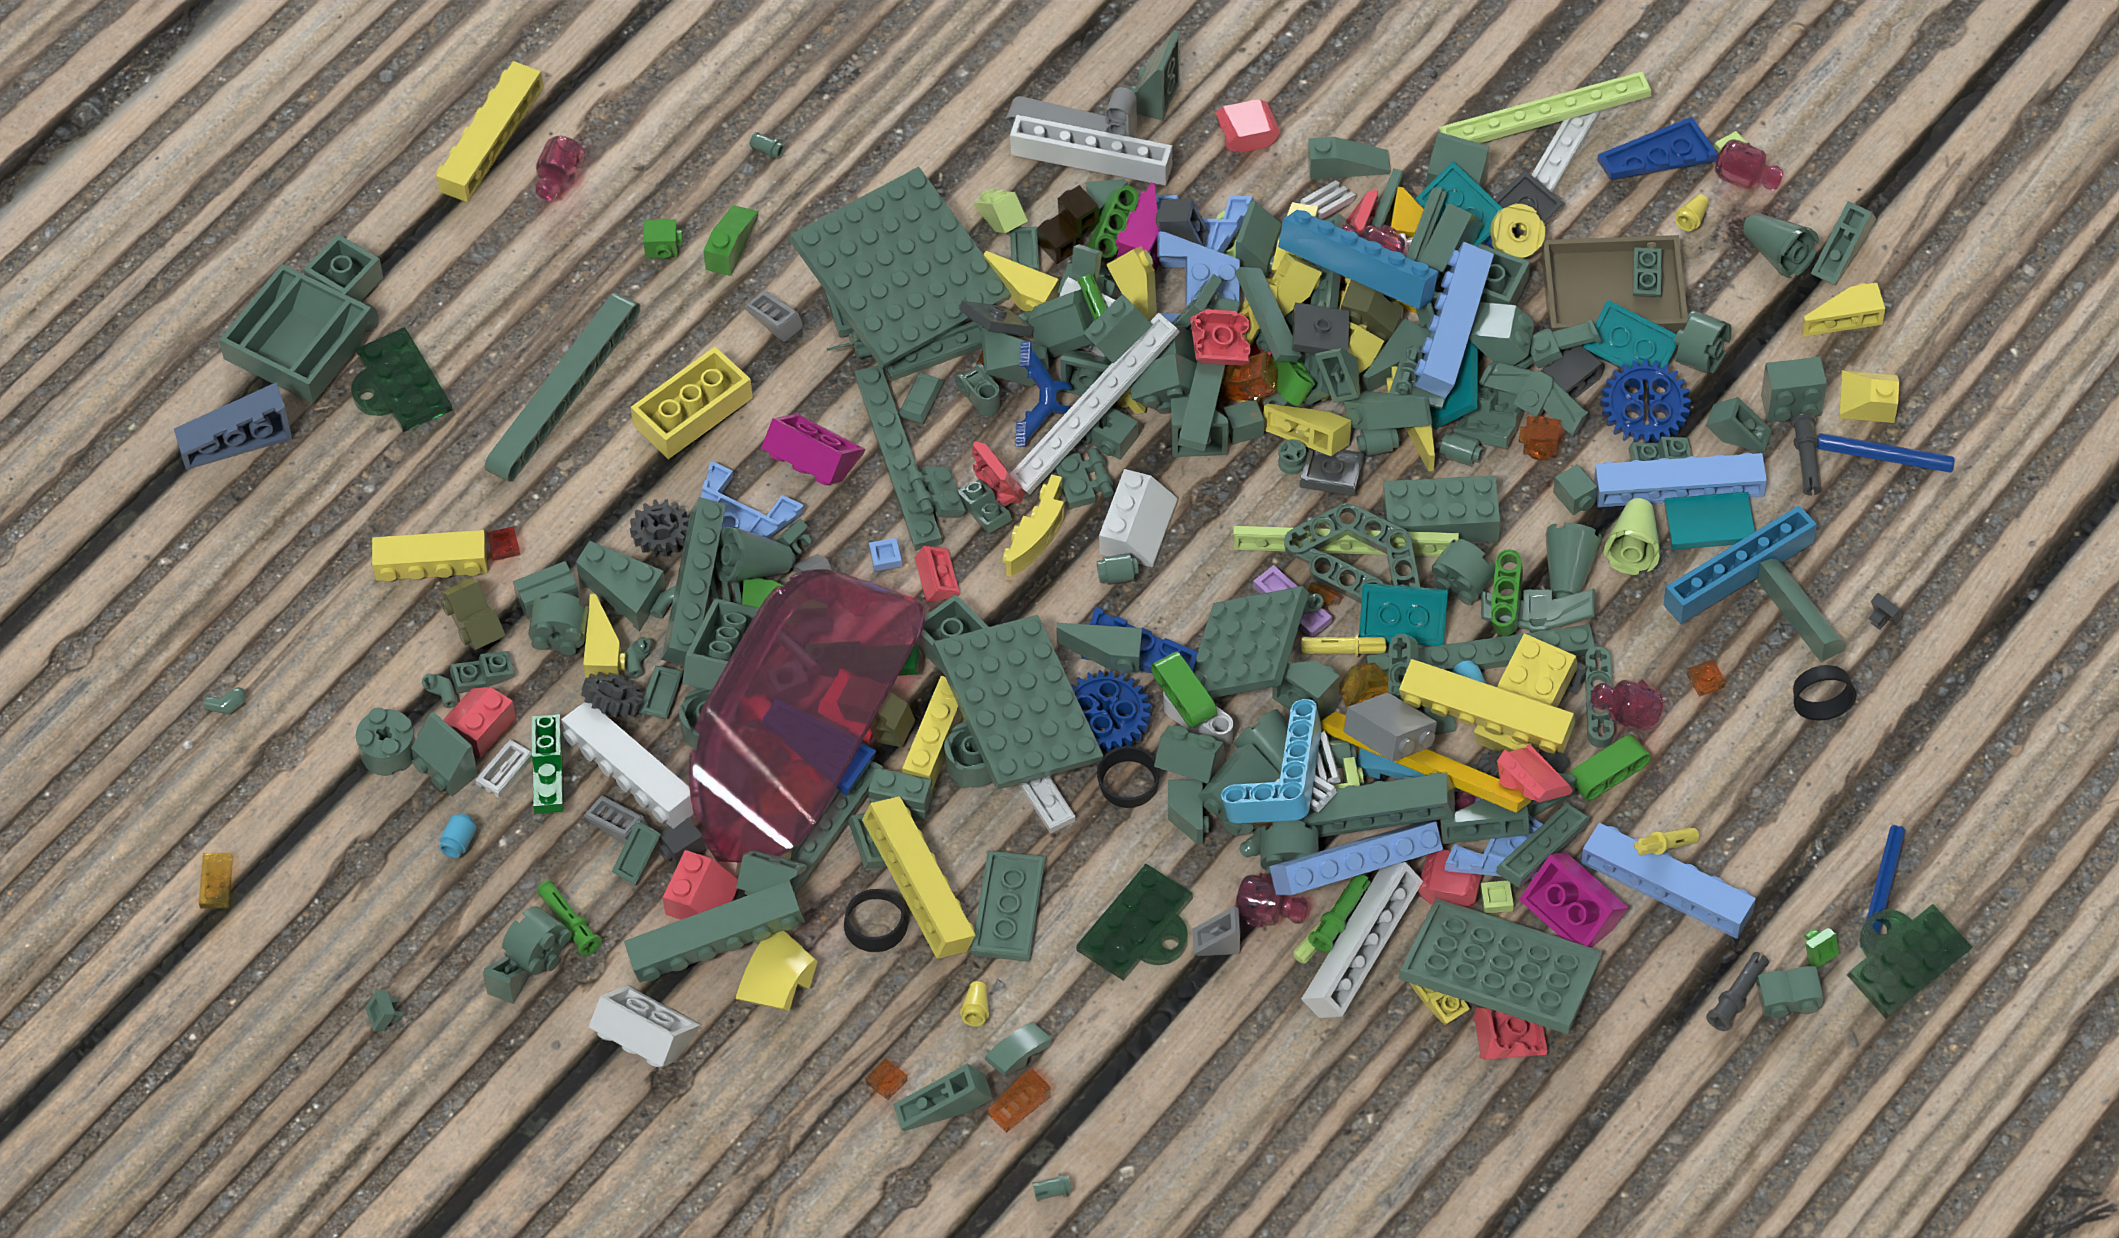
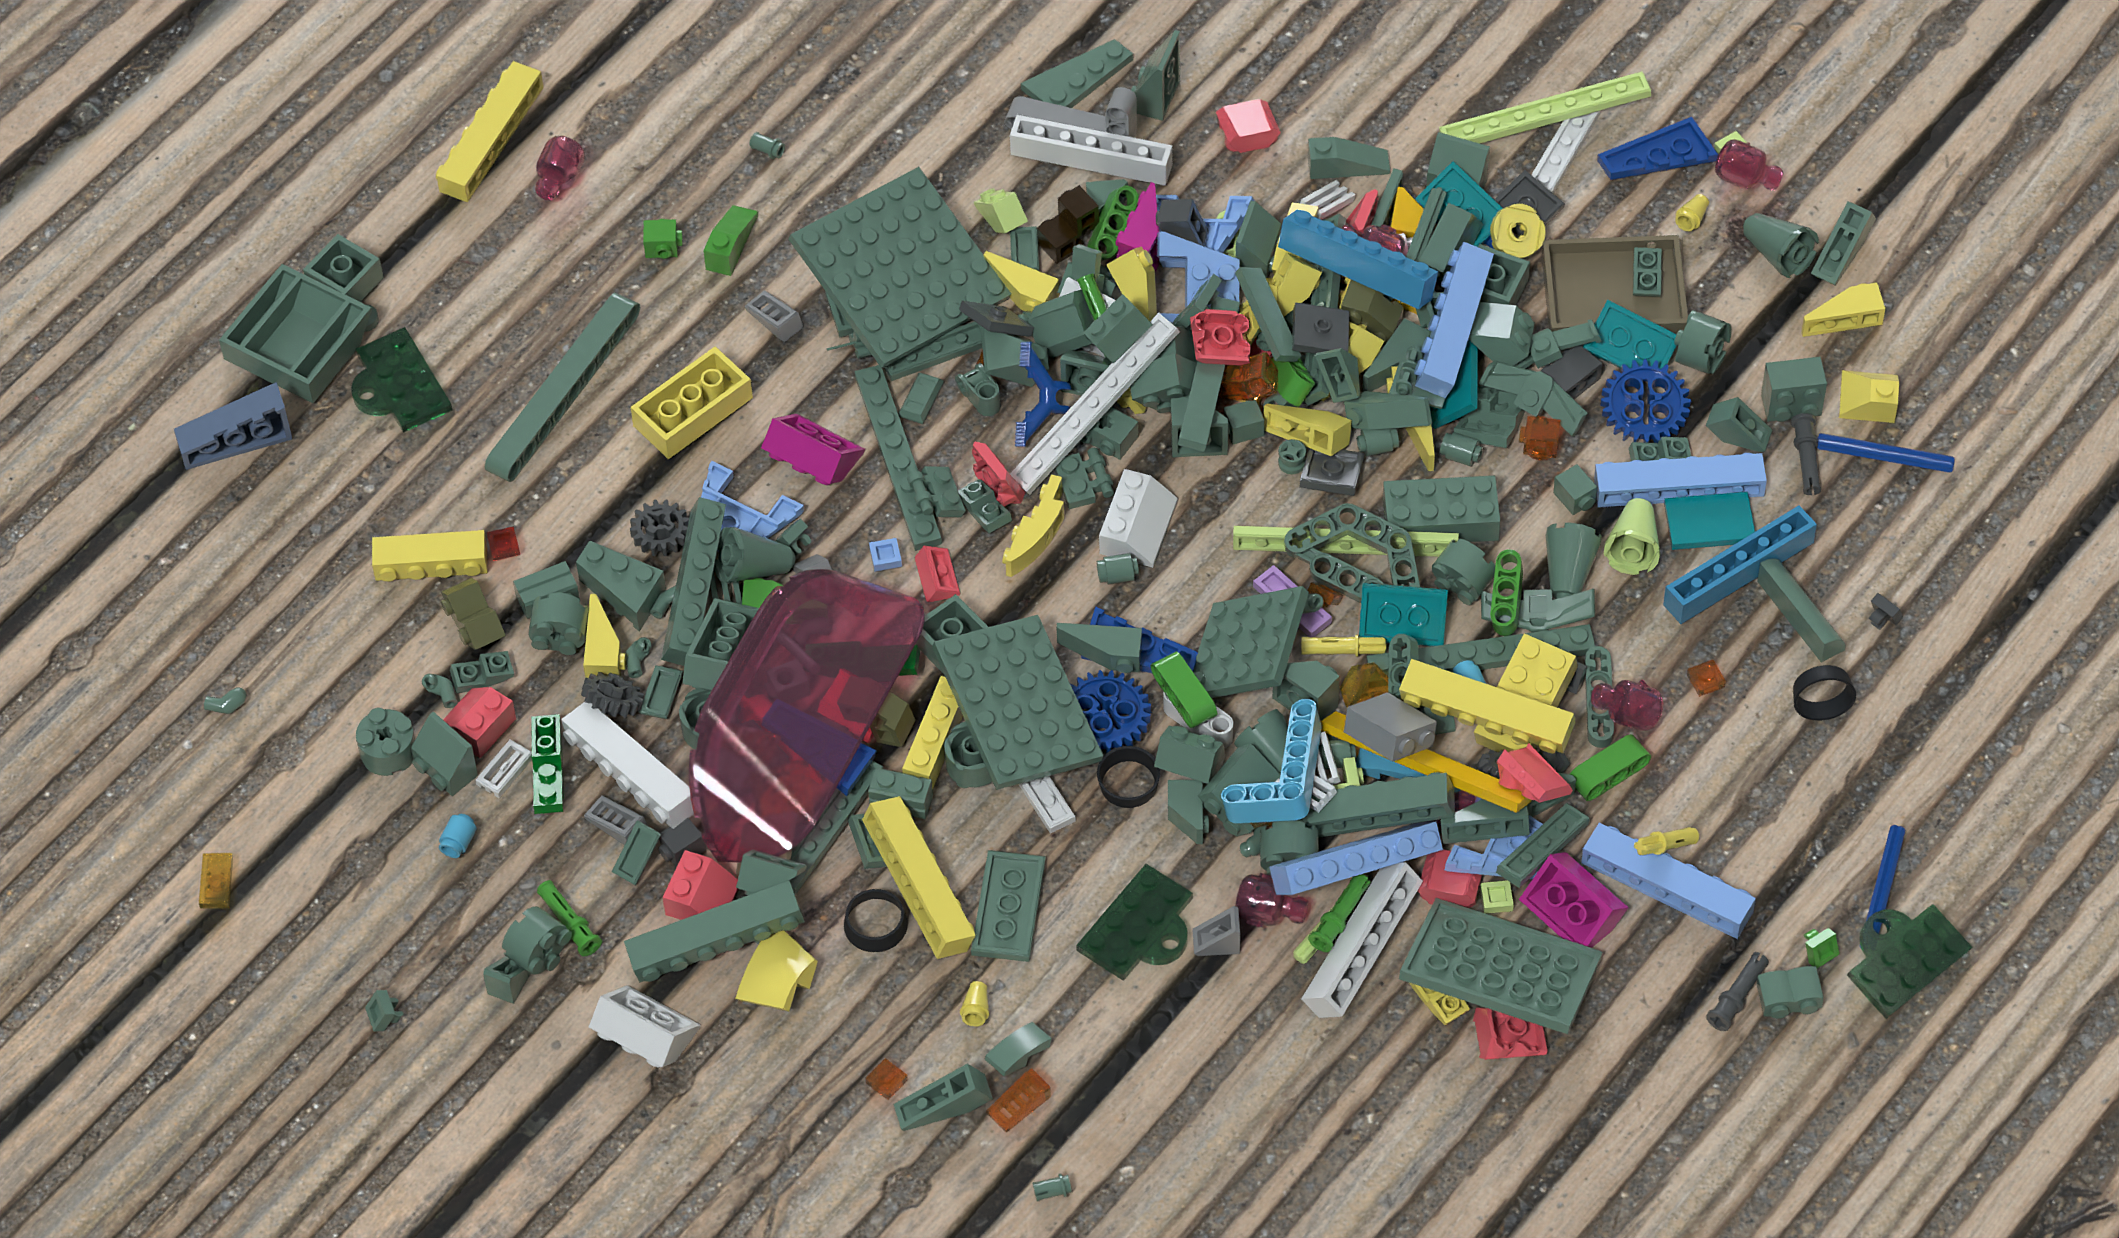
none -> sand green wing [1021,39,1133,108]

